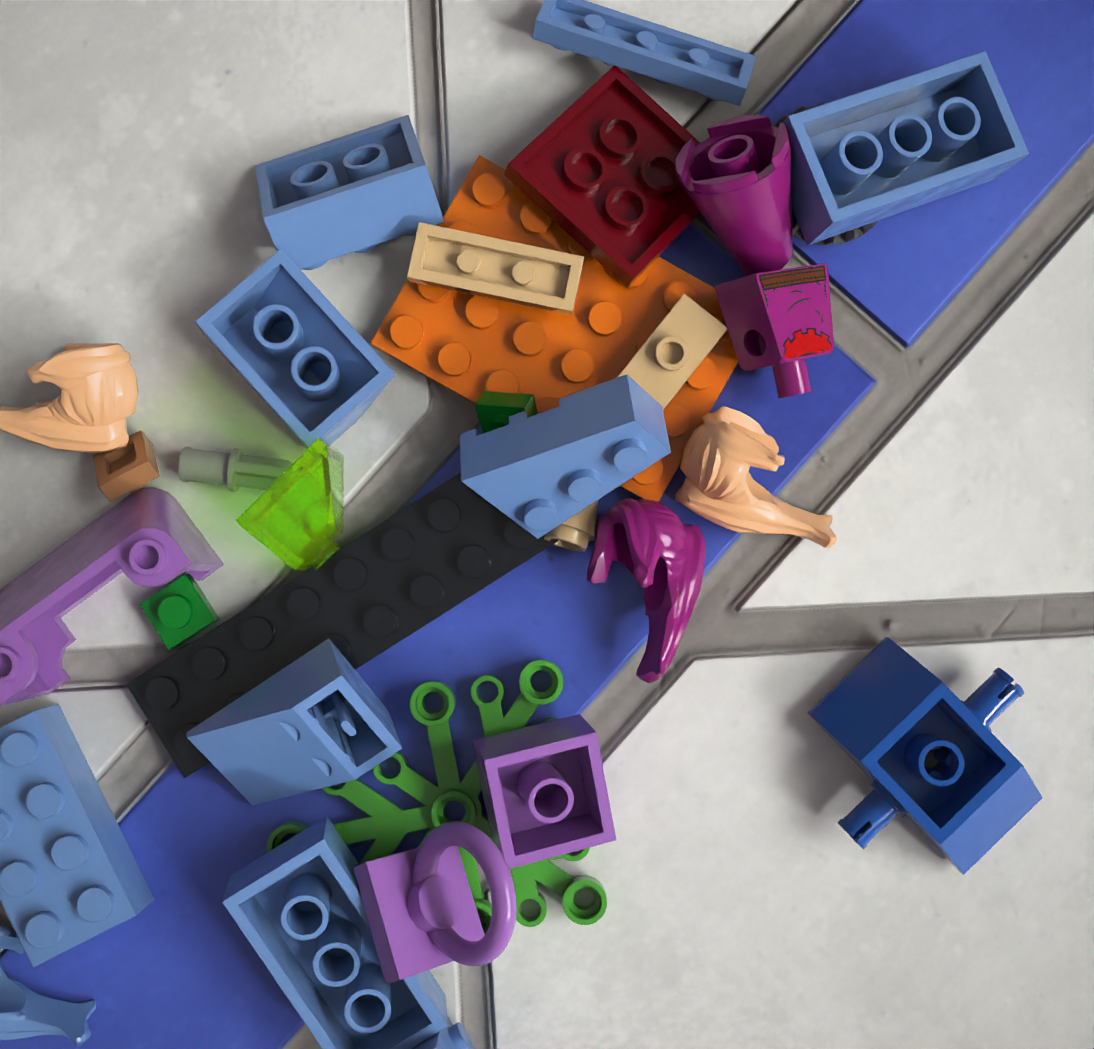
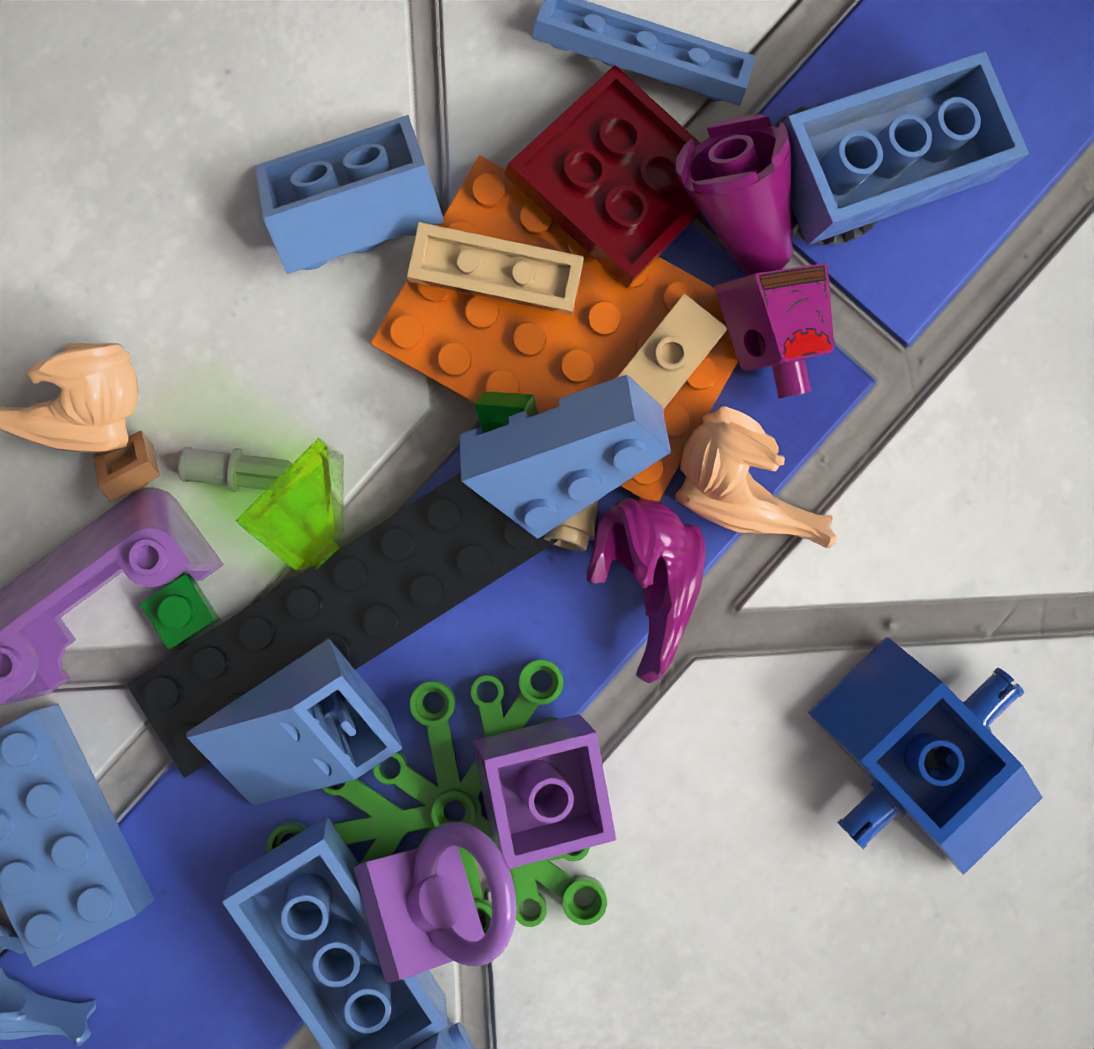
medium blue slope [195,248,395,458] -> none

